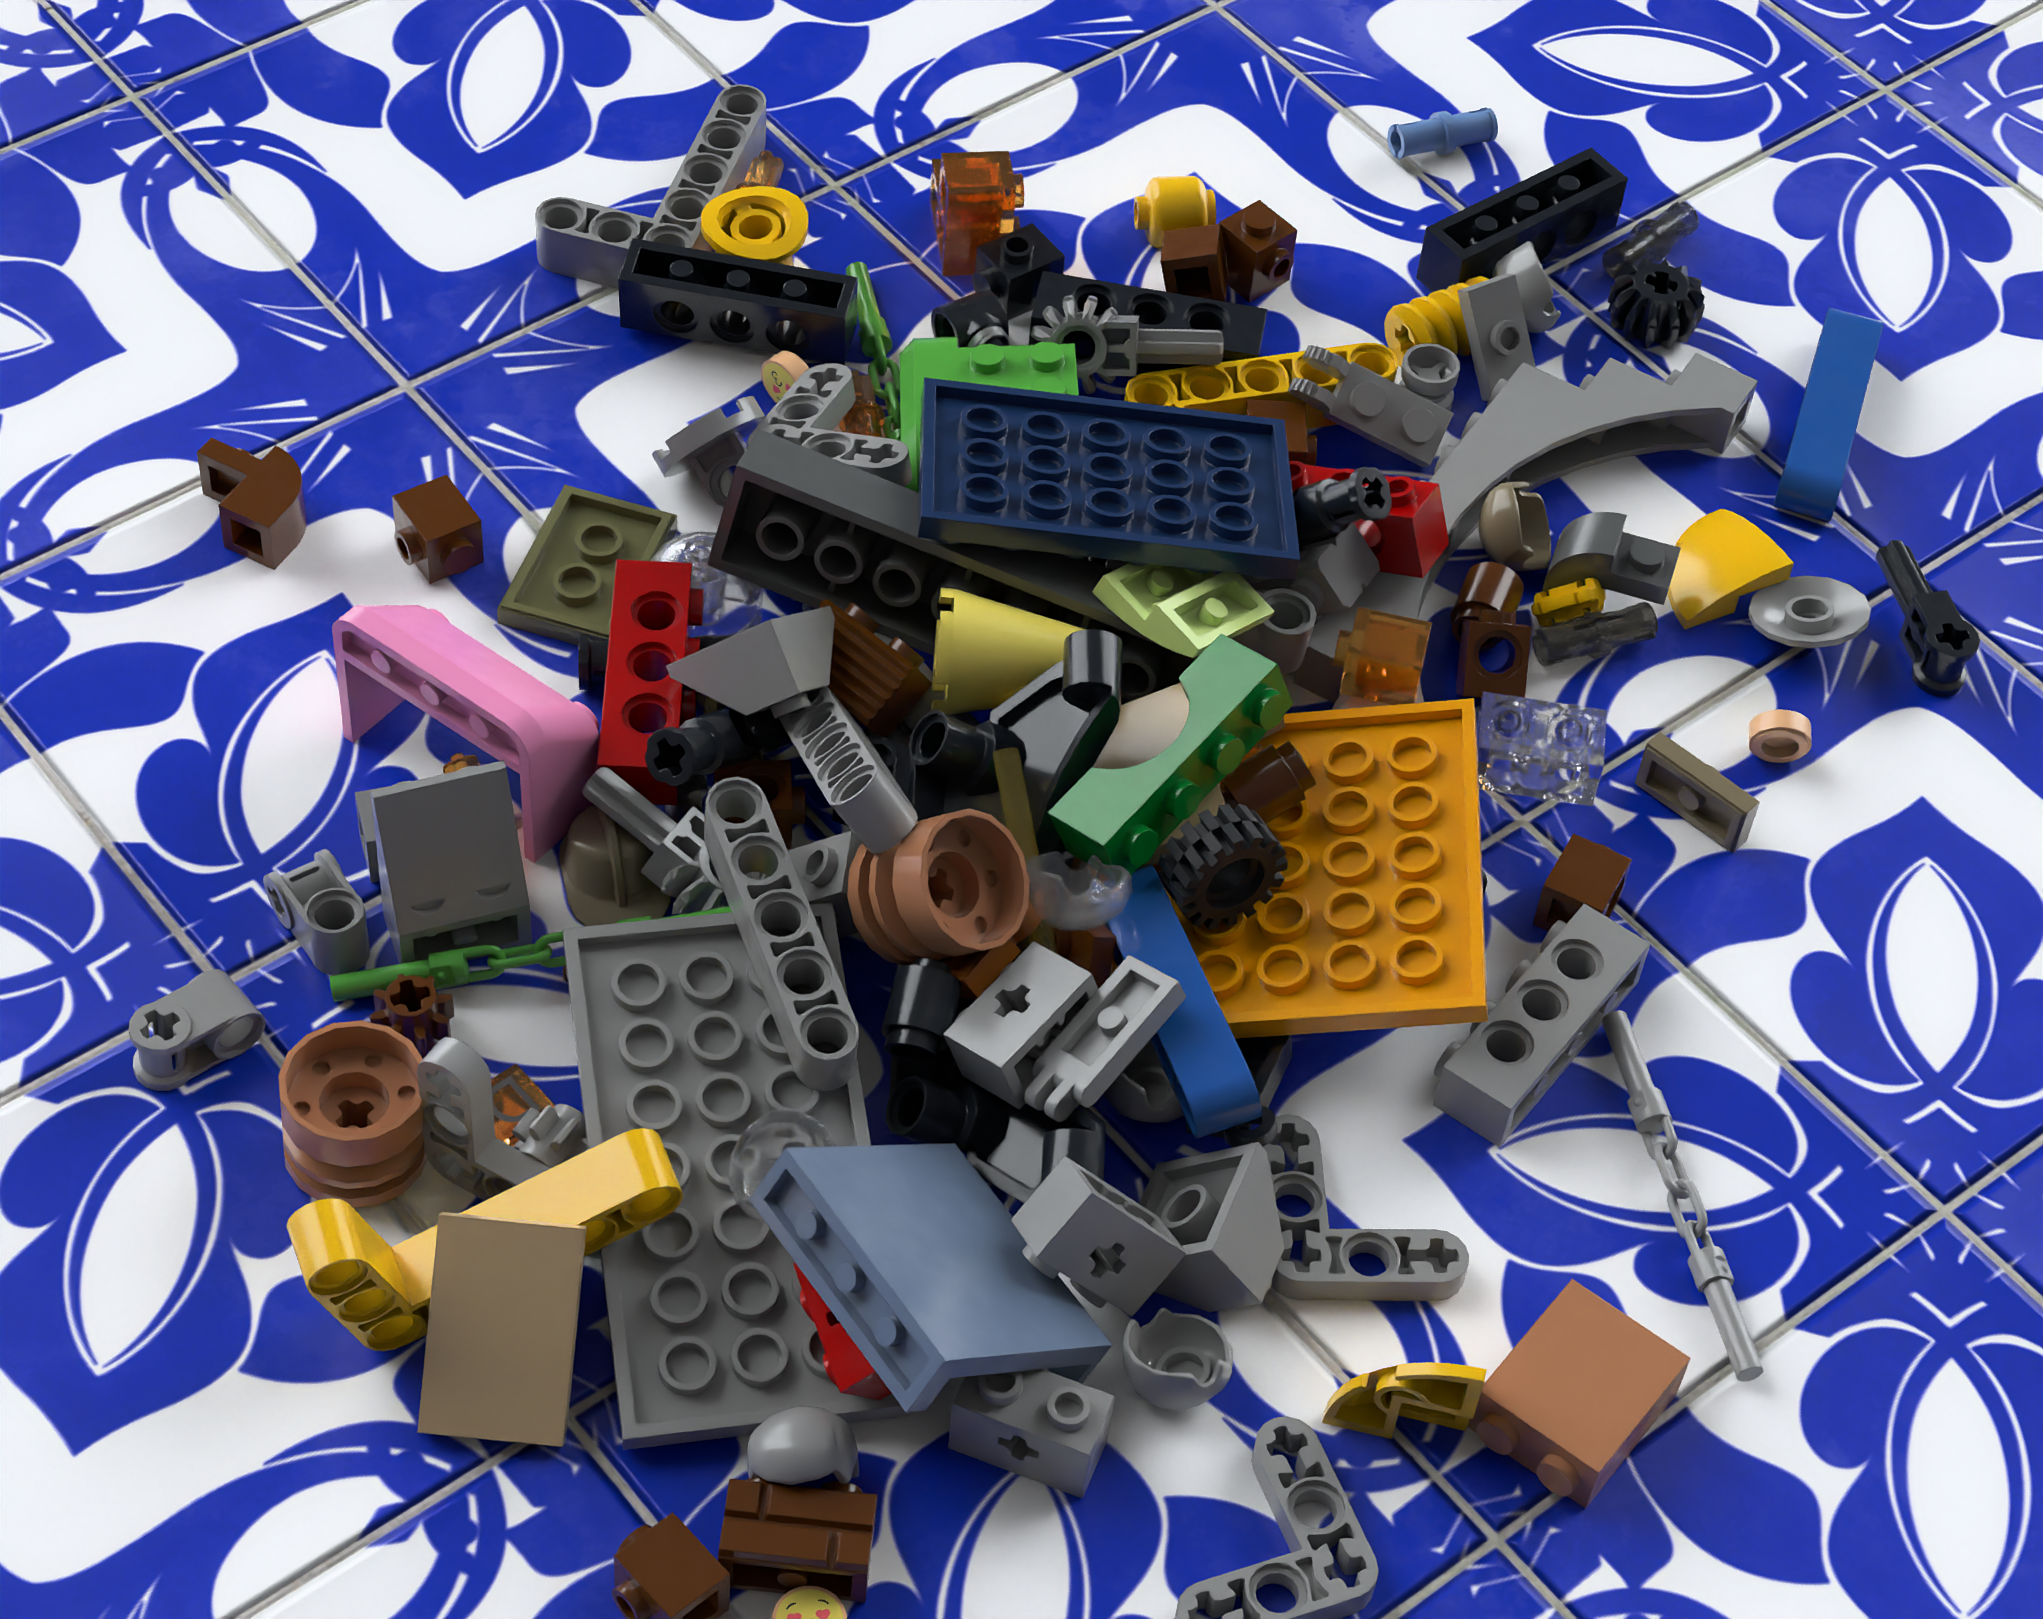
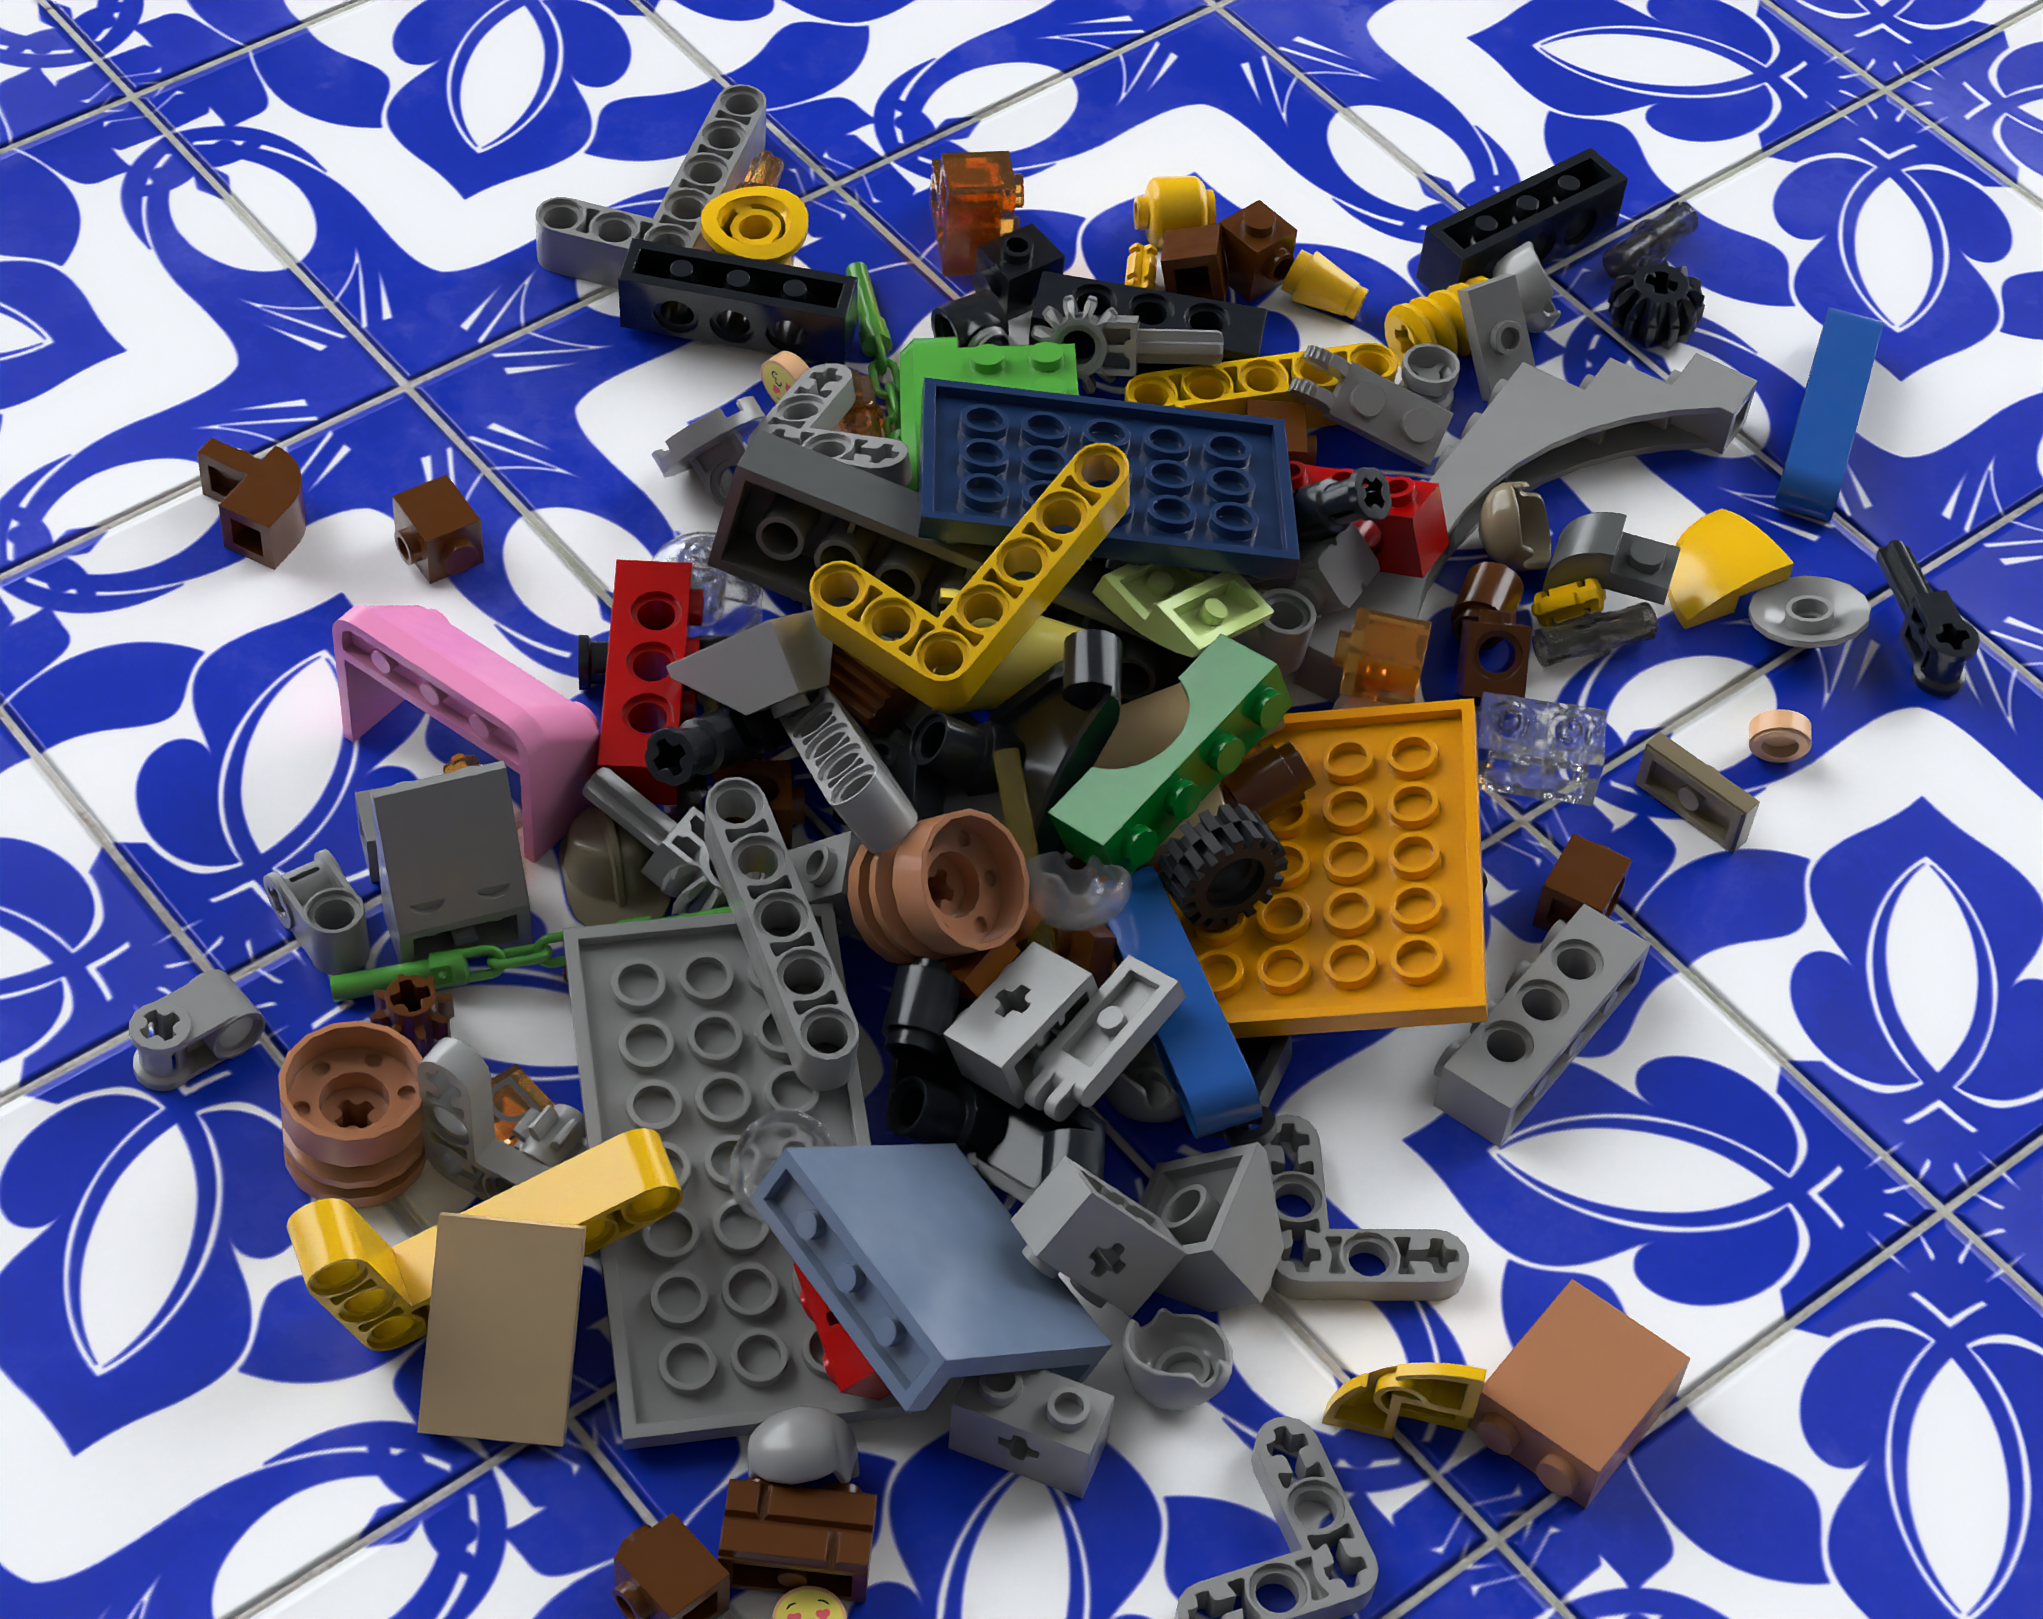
olive tile [497,485,677,645] -> none
medium blue pin [1387,107,1498,159] -> none
light grey piece [1602,1010,1764,1382] -> none
none -> yellow beam [809,443,1130,711]
none -> yellow piece [1125,242,1158,290]
none -> yellow cone [1281,250,1369,320]

